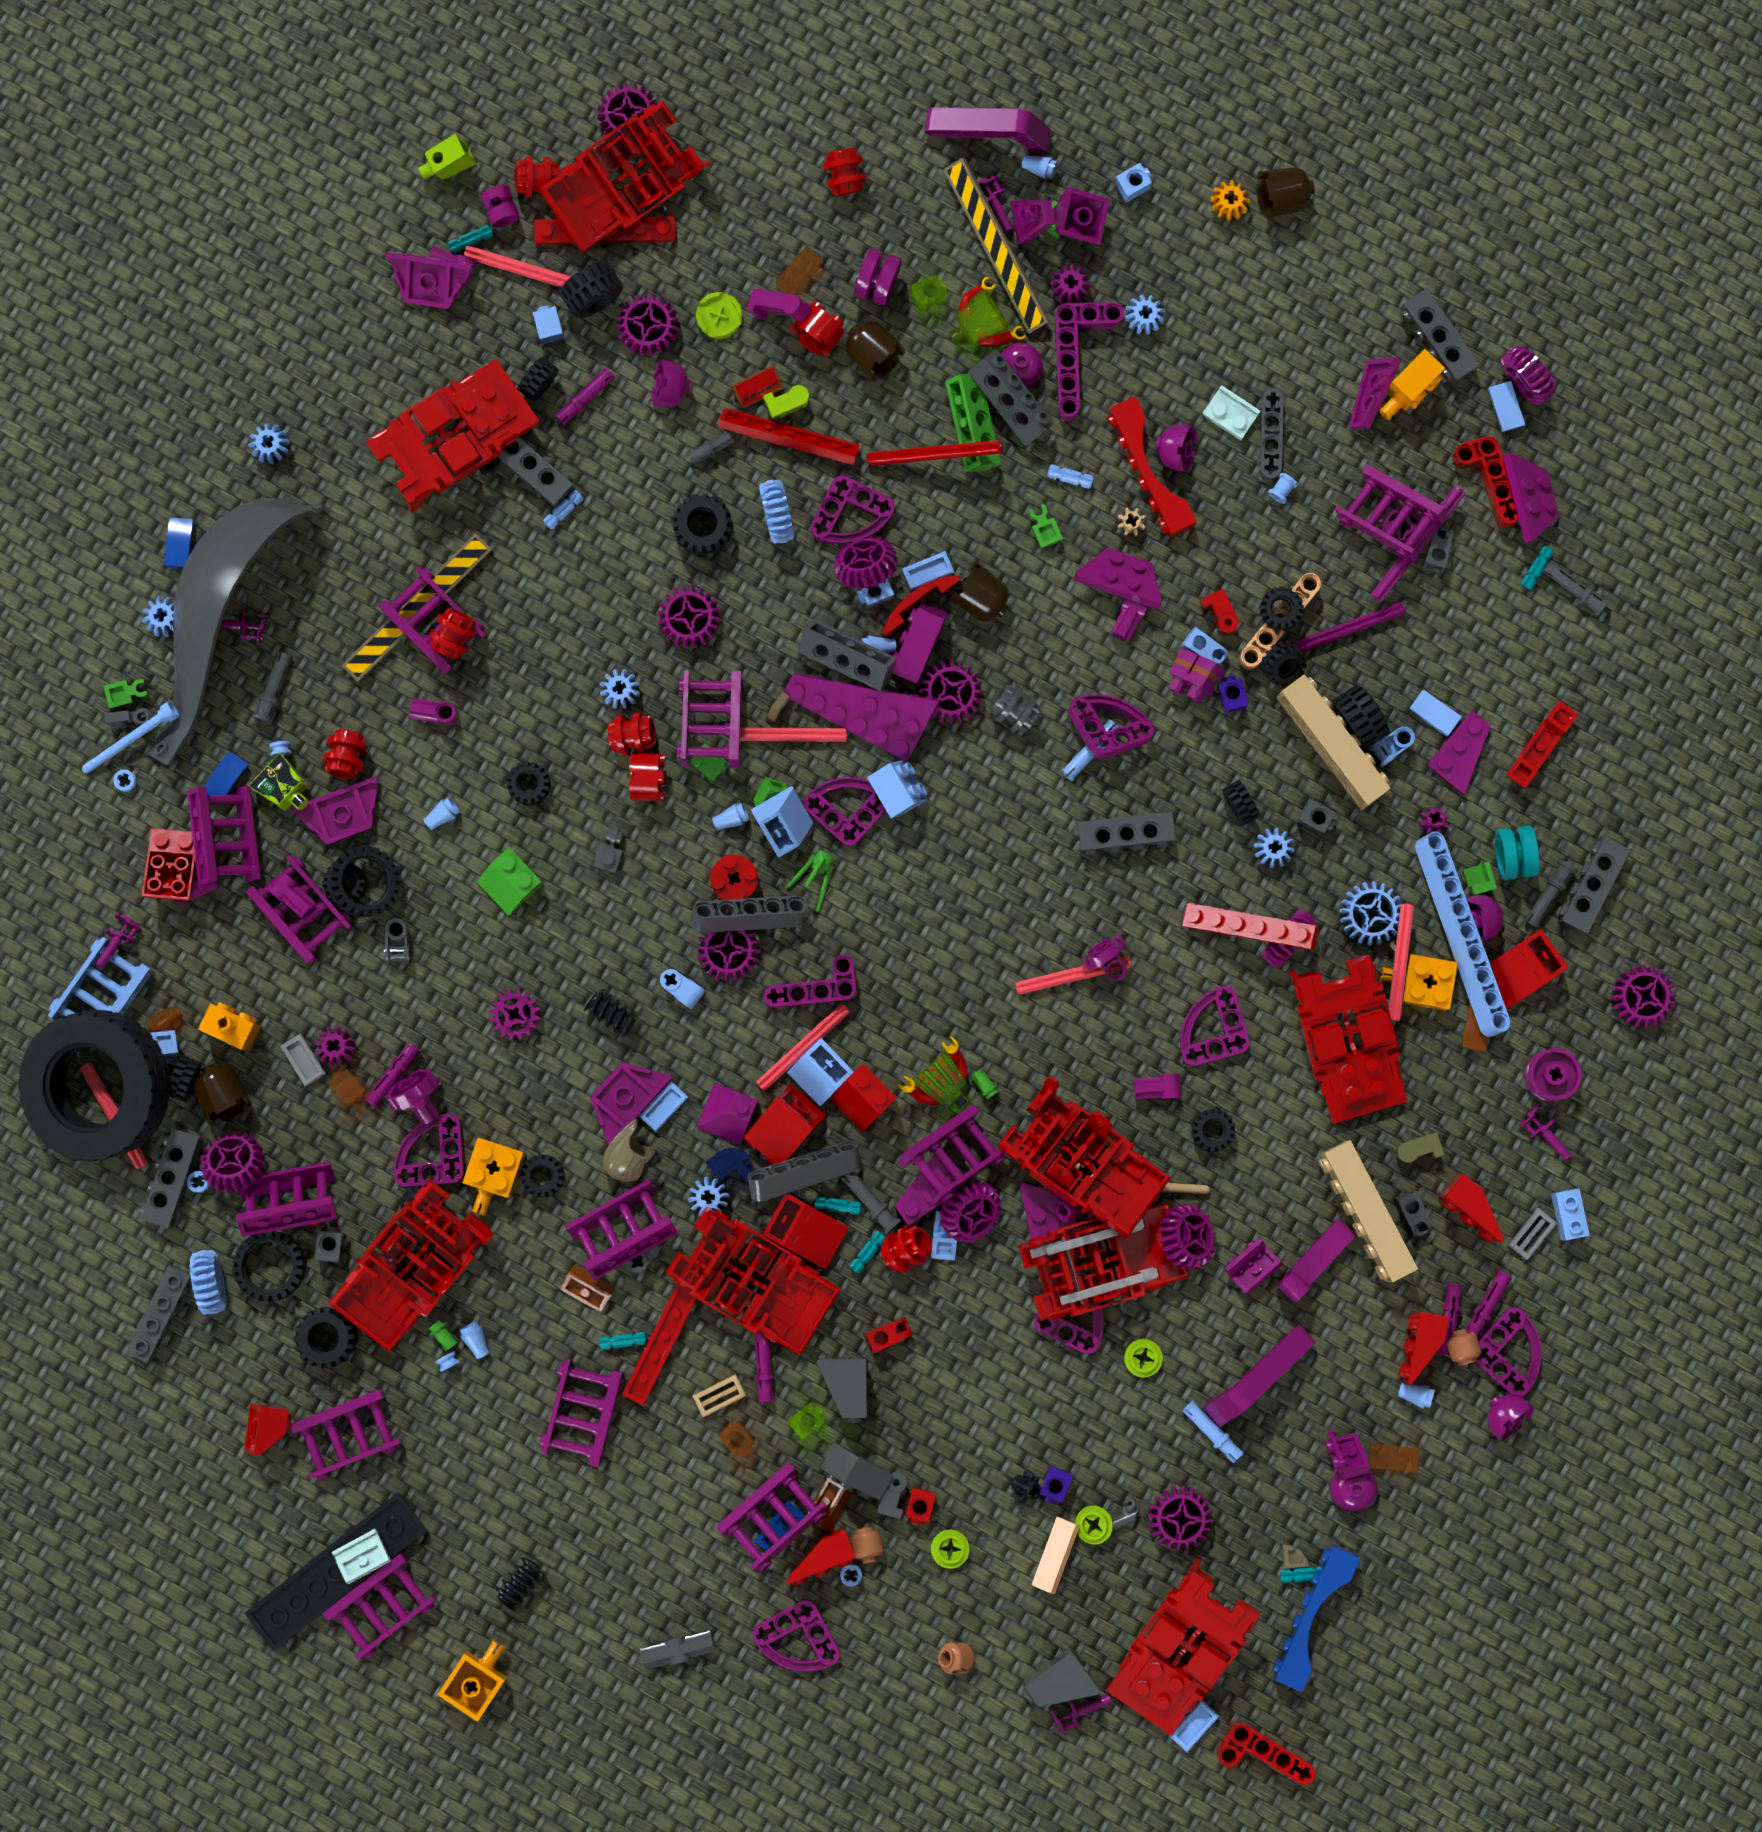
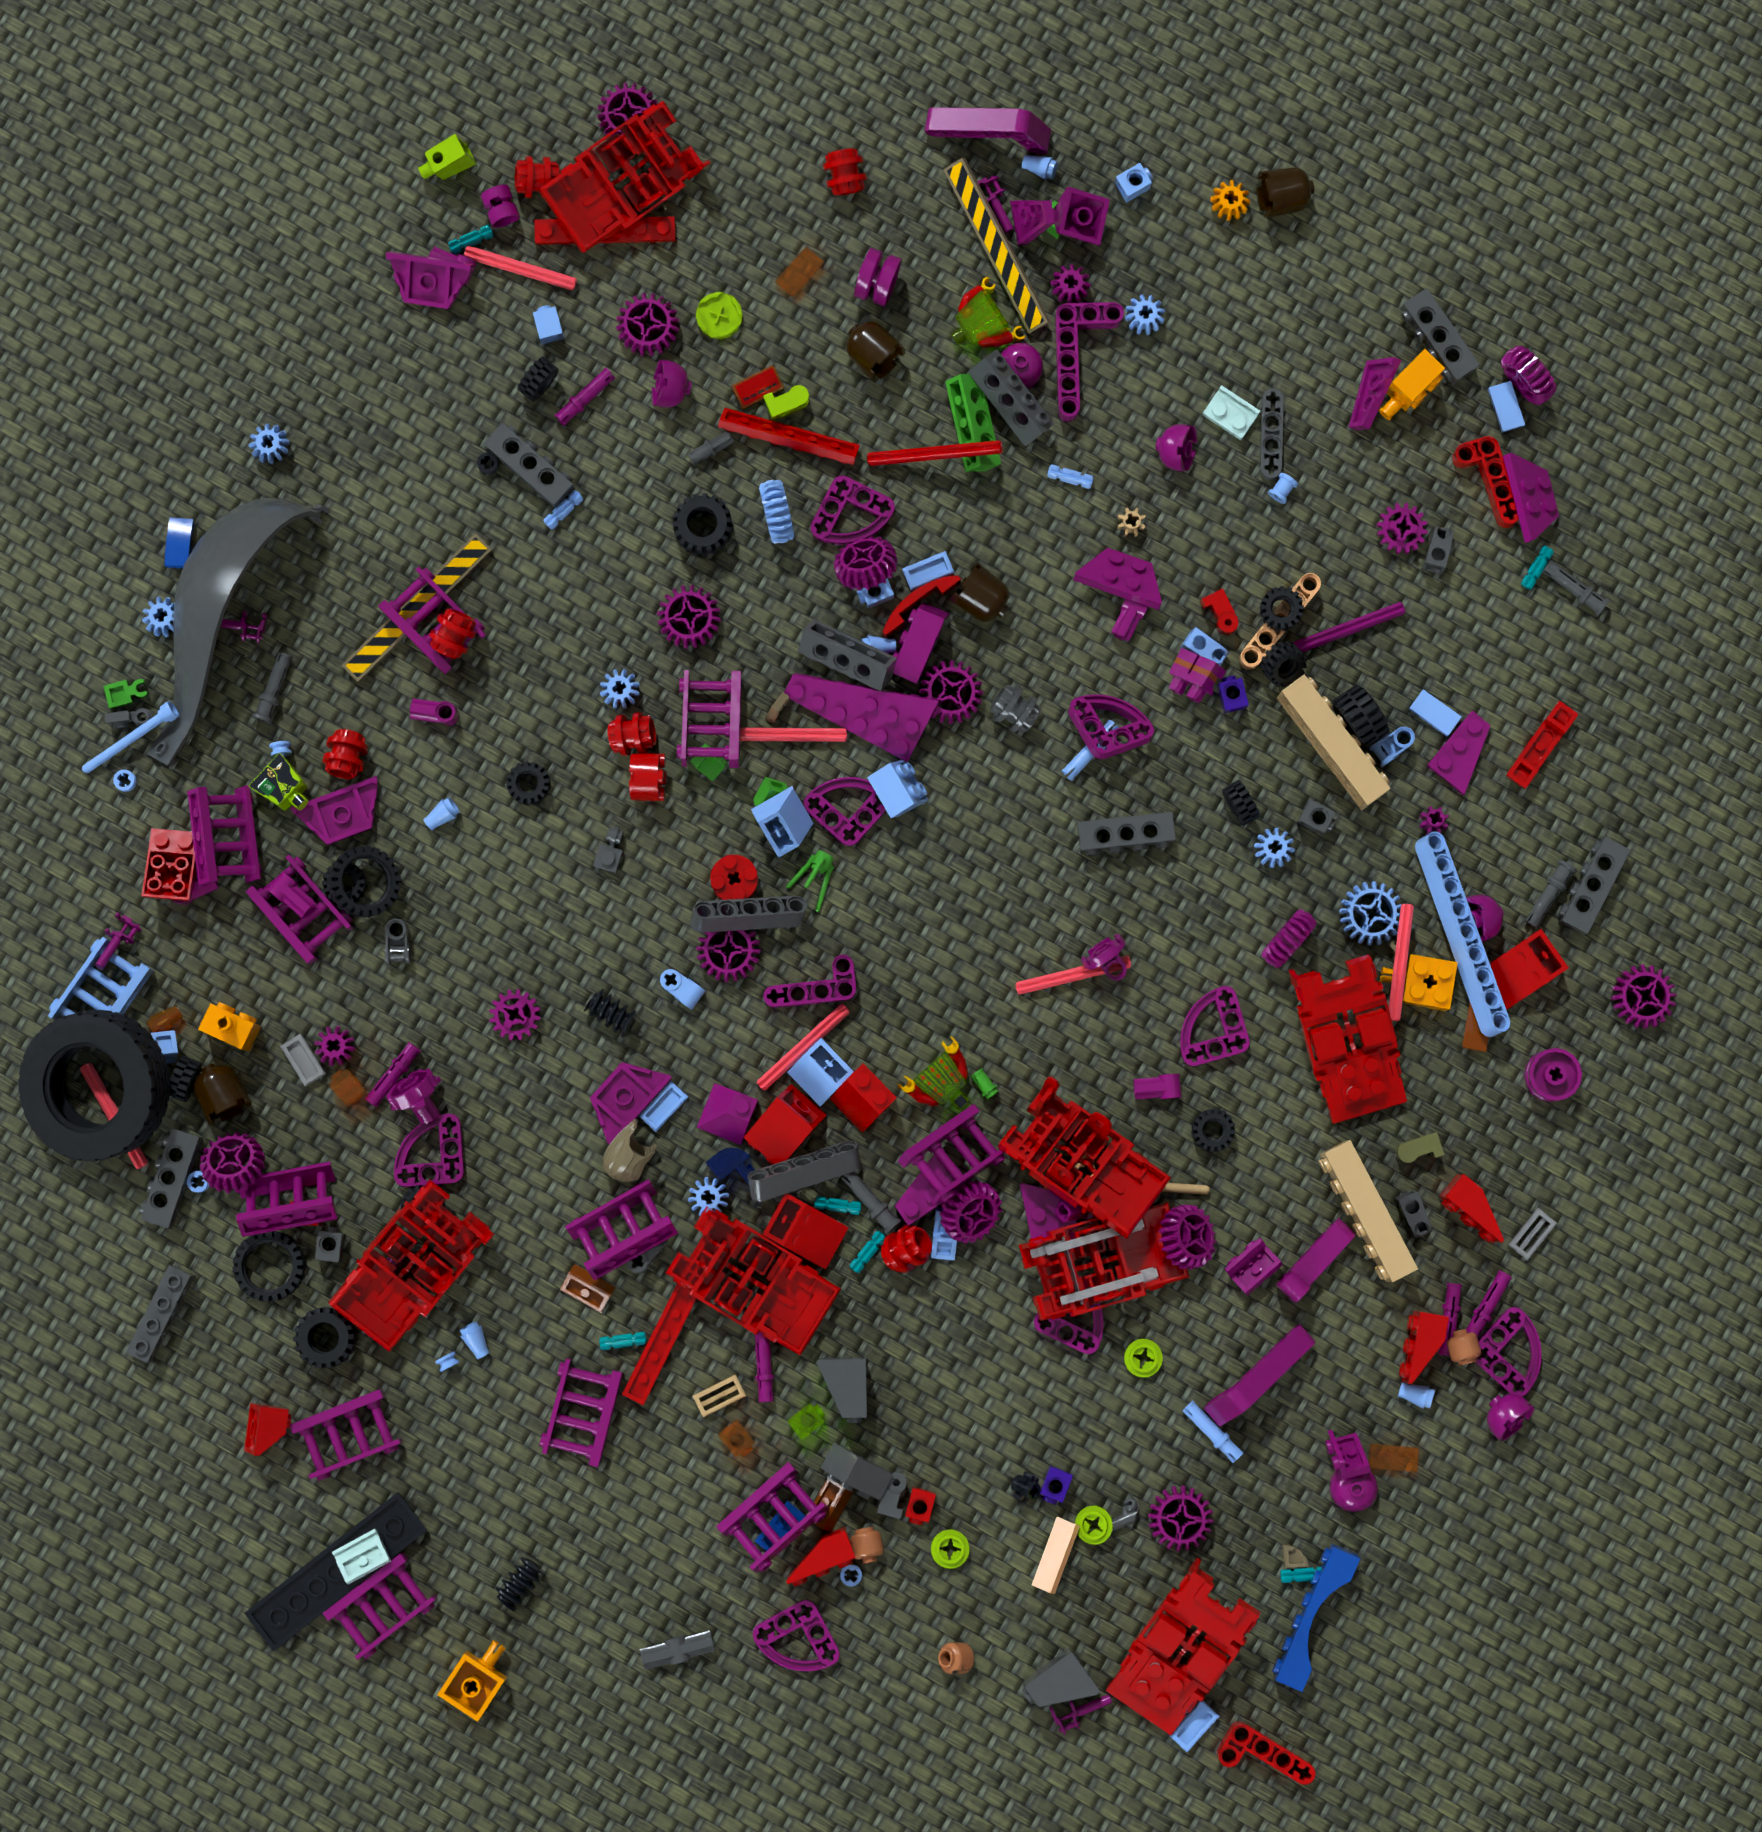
light blue gear [189,1250,227,1315] -> none
blue slope [204,751,248,806] -> none
red piece [366,359,539,513] -> none
bright green pin [428,1320,457,1352] -> none
light orange brick [463,1138,526,1216] -> none
bright green slope [476,847,543,916] -> none
black tyre [520,1154,565,1198] -> none
black tyre [559,261,624,319] -> none
light blue cone [712,803,749,831] -> none
magenta leg [746,288,811,321] -> none
red brick [790,301,844,357] -> none
red leg [863,1317,913,1353] -> none
clear neon green brick [910,274,948,312] -> none
bright green plate [1029,504,1063,549] -> none
red arch [1107,396,1197,538] -> none
plate [1182,903,1319,950] -> none
magenta fence [1335,464,1448,562] -> none
magenta axle [1371,486,1465,603] -> none
bright green panel [1463,861,1497,896] -> none
teal wheel [1495,825,1539,881] -> none
magenta piece [1519,1103,1572,1160] -> none
light blue brick [1551,1188,1590,1240] -> none

